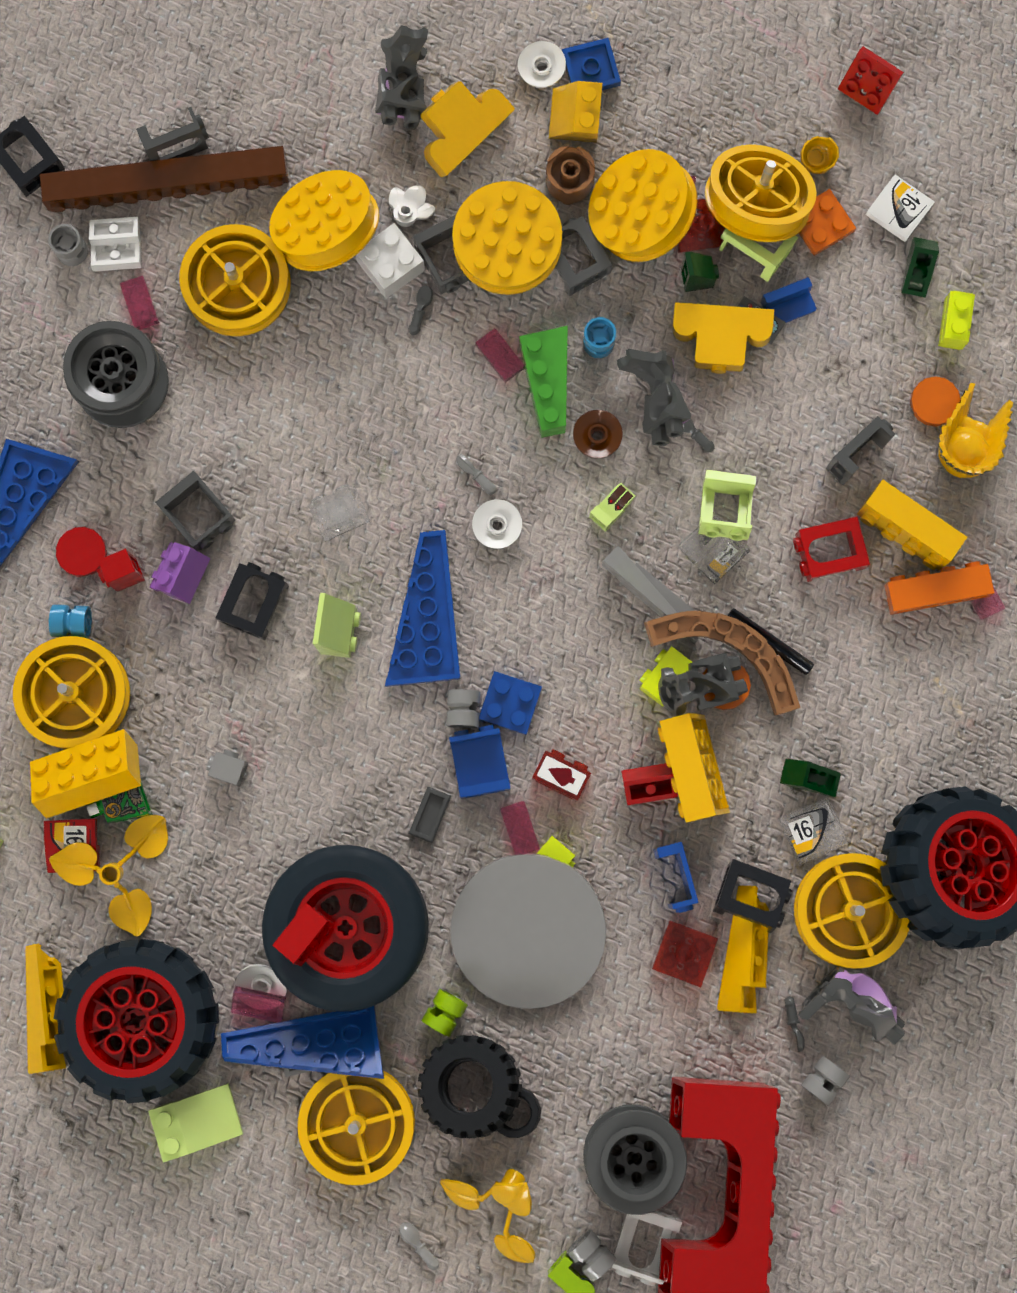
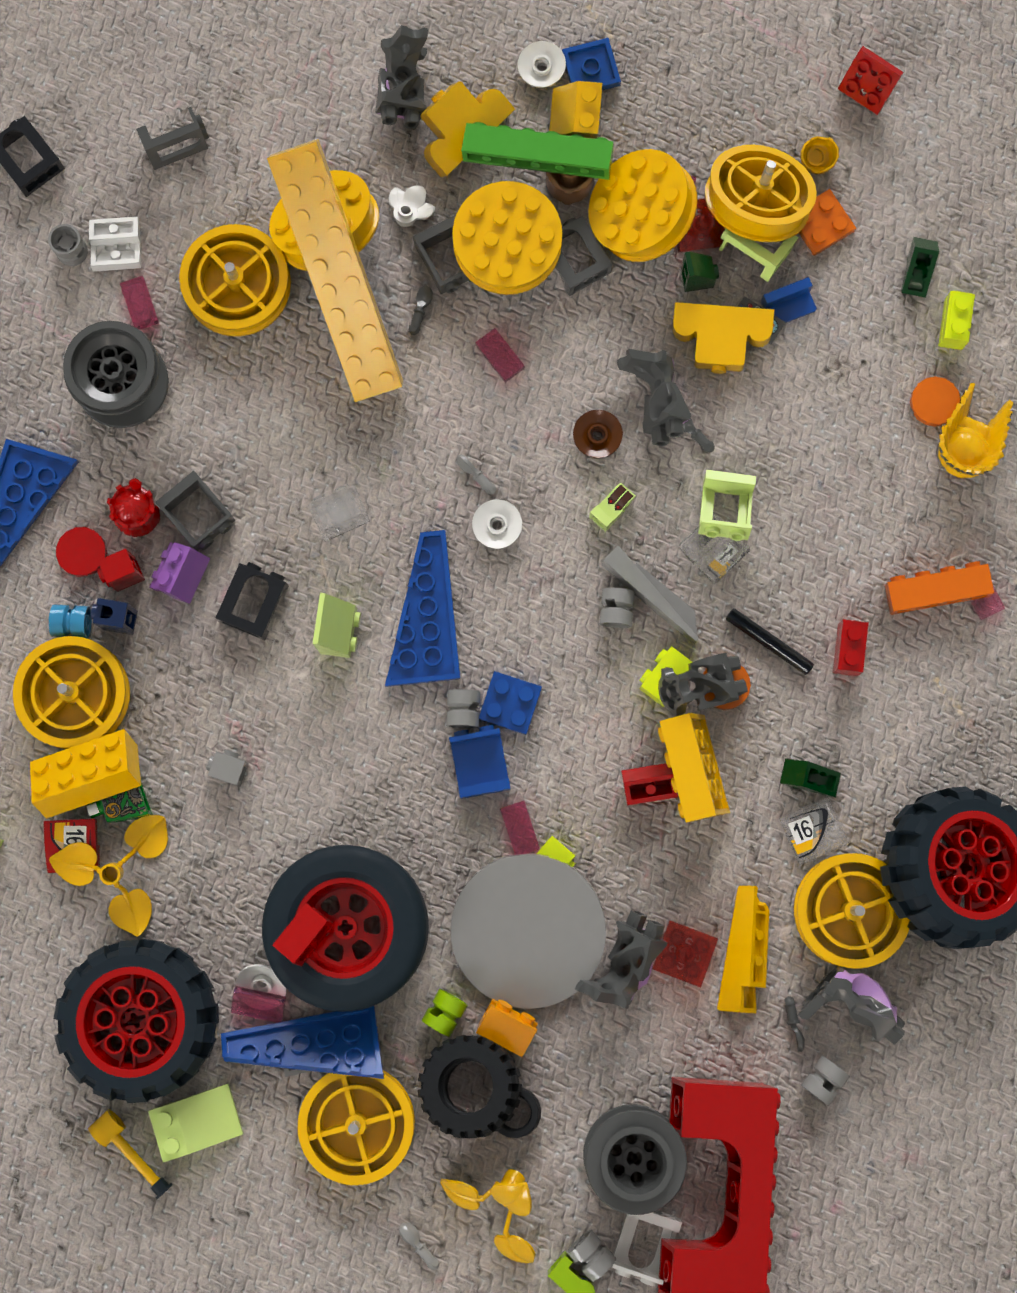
yellow wedge [25,943,66,1074] -> none
reddish brown brick [40,146,289,213] -> none
white brick [356,223,425,299] -> none
dark grey tile [408,787,451,843] -> none
bright green wedge [519,326,568,438] -> none
brick [532,749,591,802] -> none
dark azure wheel [583,317,616,358] -> none
medium nougat plate [644,611,800,716] -> none
blue panel [653,842,699,913] -> none
black panel [713,859,792,933] -> none
red panel [793,516,870,582] -> none
dark grey panel [826,416,895,485] -> none
yellow piece [857,480,967,570] -> none
white slope [865,175,935,242] -> none
none -> yellow piece [88,1109,173,1199]
none -> dark blue brick [91,598,138,635]
none -> red hair [107,478,160,537]
none -> yellow brick [267,139,403,402]
none -> bright green brick [461,122,614,180]
none -> light orange brick [476,999,538,1057]
none -> dark grey hips [575,910,668,1009]
none -> light grey wheel [600,588,635,628]
none -> red brick [833,619,869,676]

